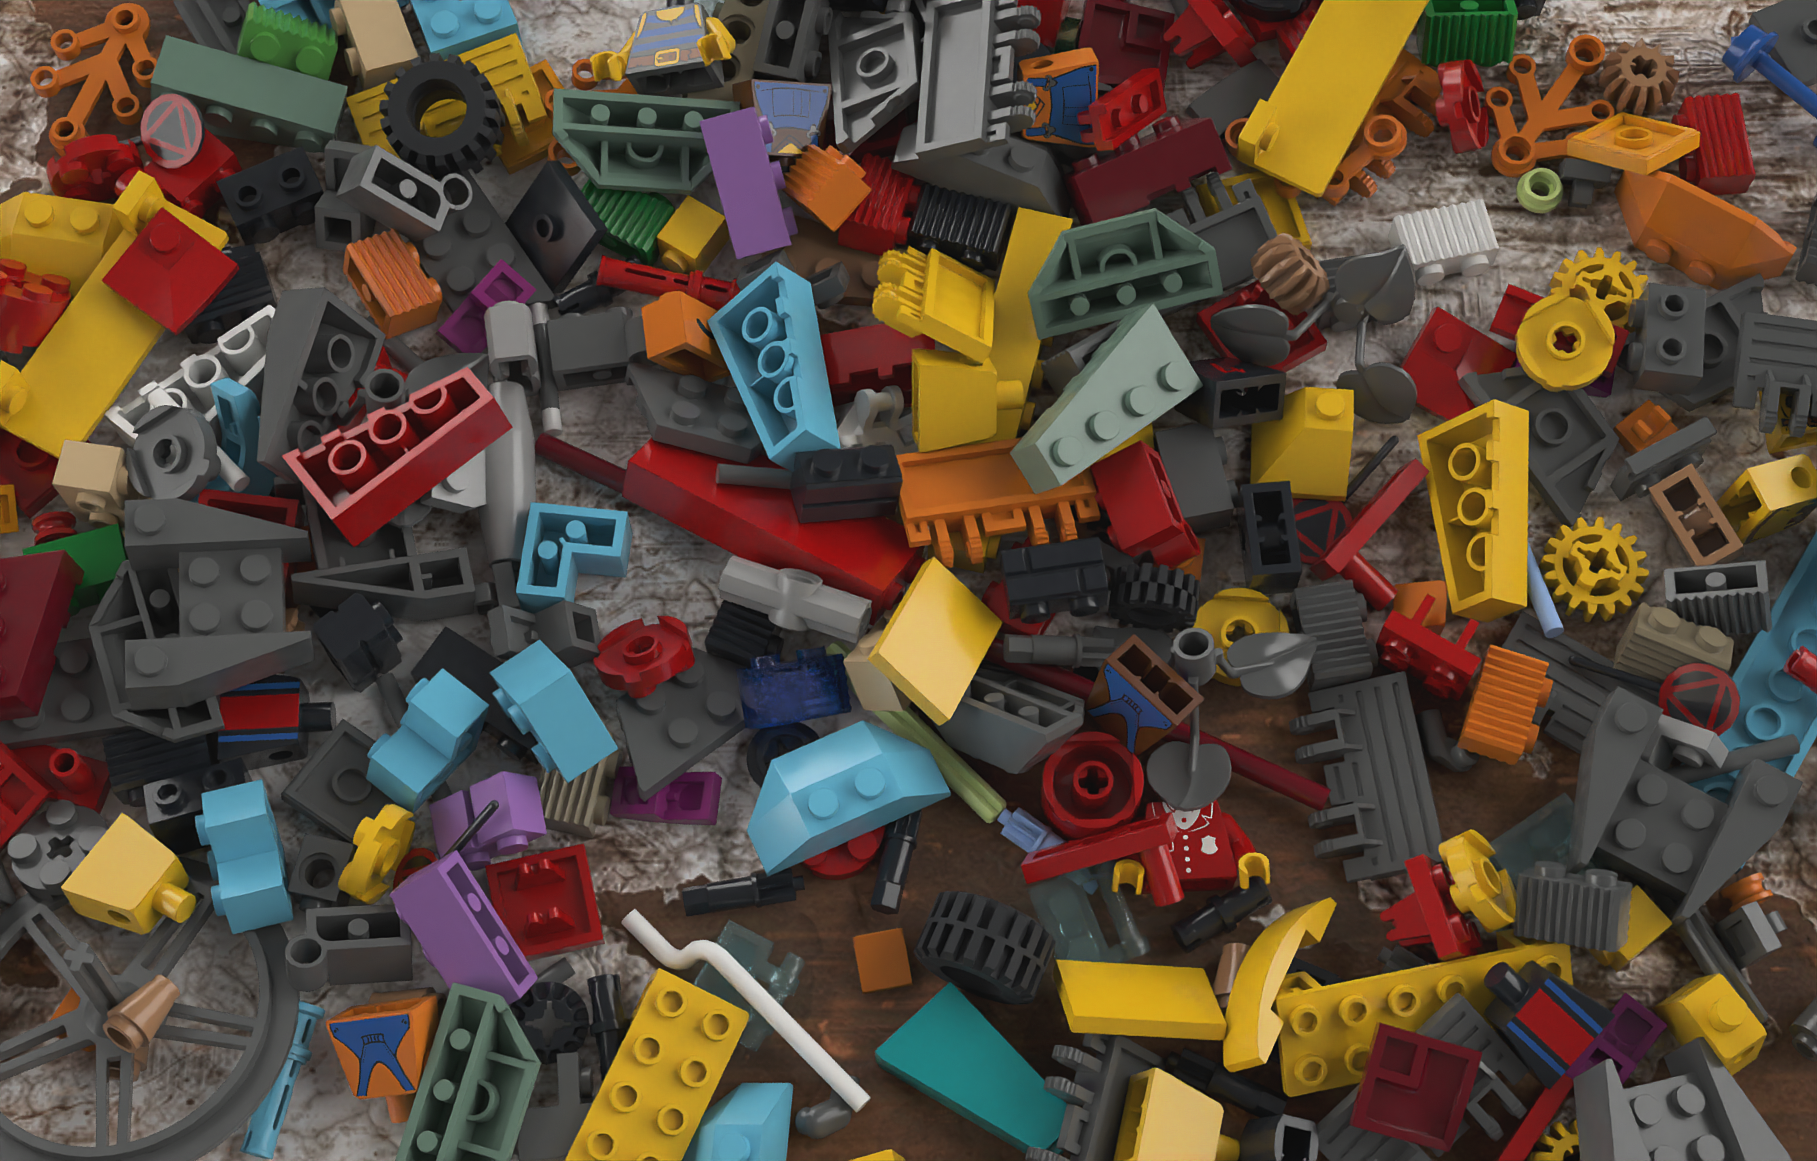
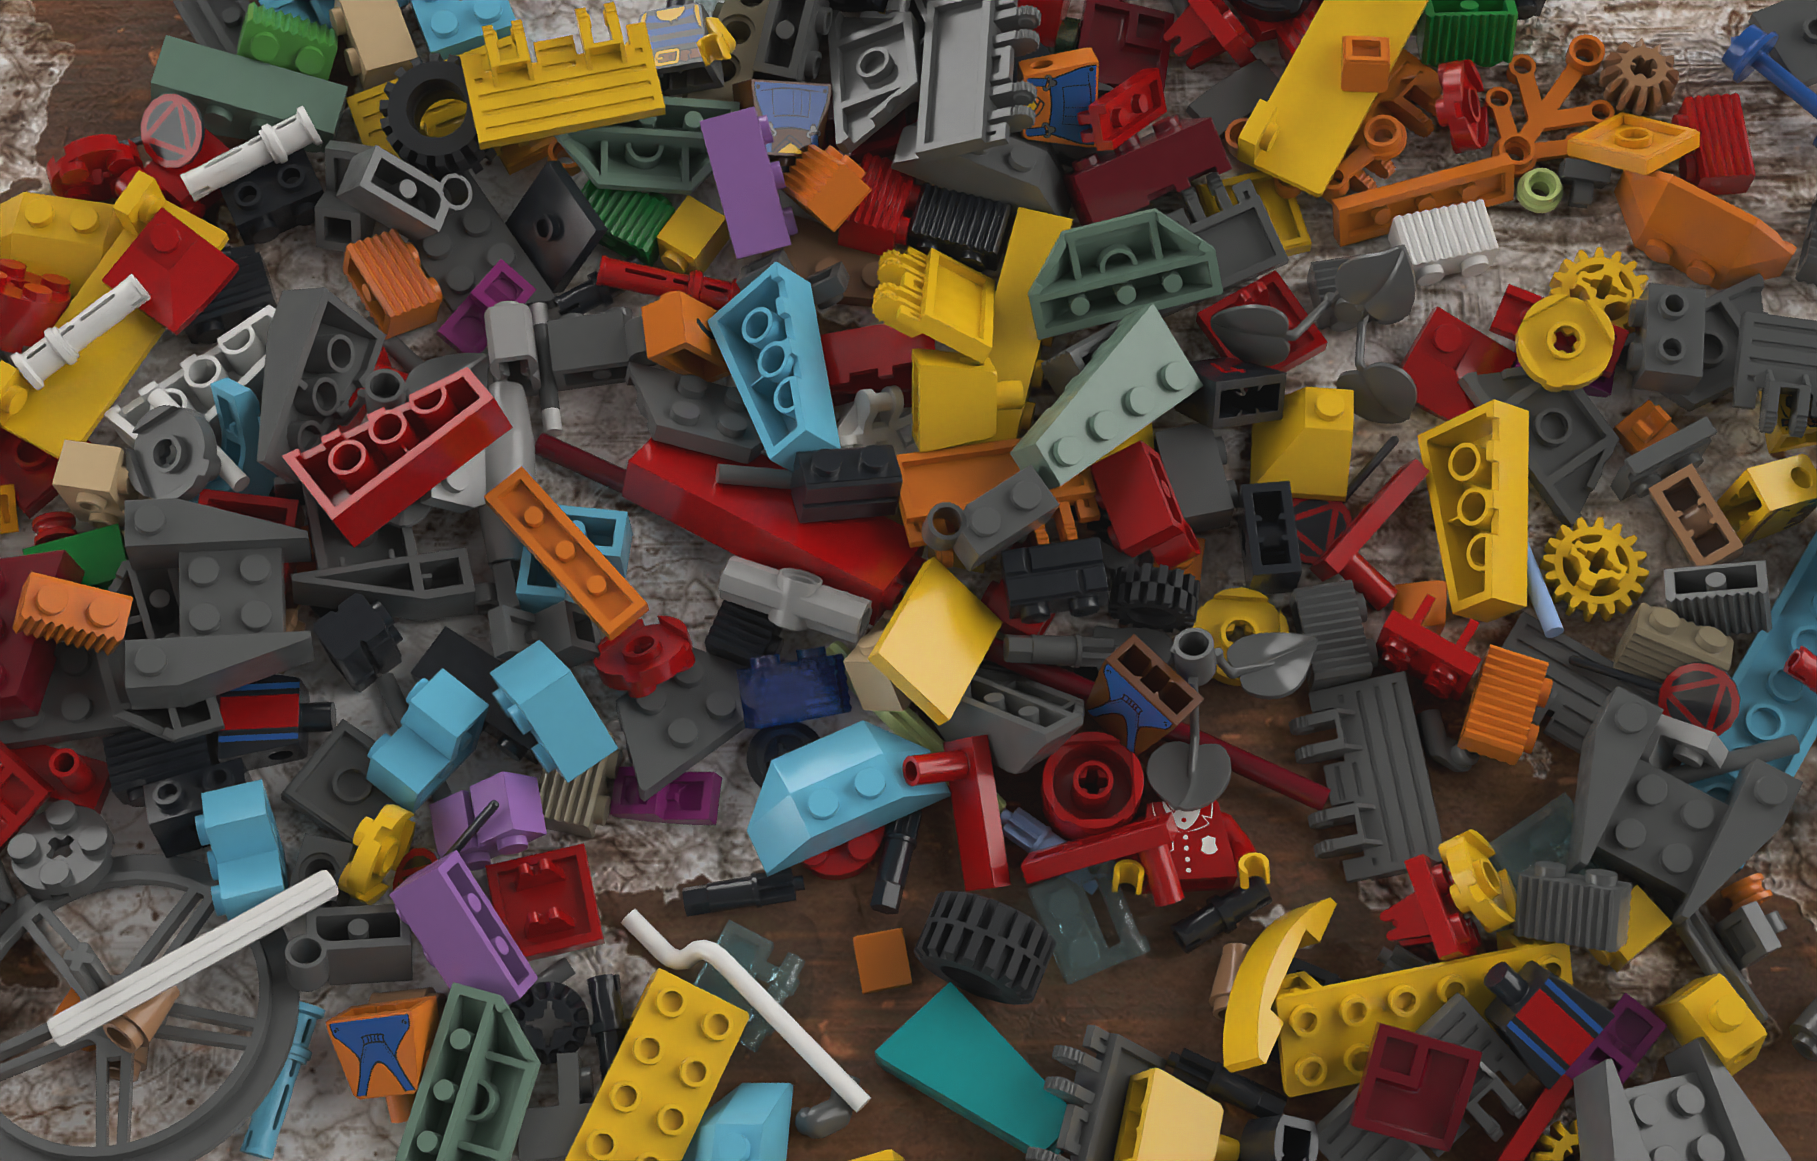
orange plant [30,3,157,157] -> none
yellow torso [61,813,196,935] -> none
yellow tile [1053,959,1227,1041] -> none
medium nougat gear [1250,233,1330,315] -> none
none -> white pin [10,274,151,390]
none -> orange brick [13,572,133,656]
none -> white axle [47,870,339,1047]
none -> white pin [180,105,323,202]
none -> yellow hinge [460,2,665,150]
none -> orange plate [483,466,649,641]
none -> red piece [902,735,1011,892]
none -> dark grey hinge [921,464,1060,572]
none -> orange plate [1332,153,1514,247]
none -> orange slope [1341,36,1390,93]

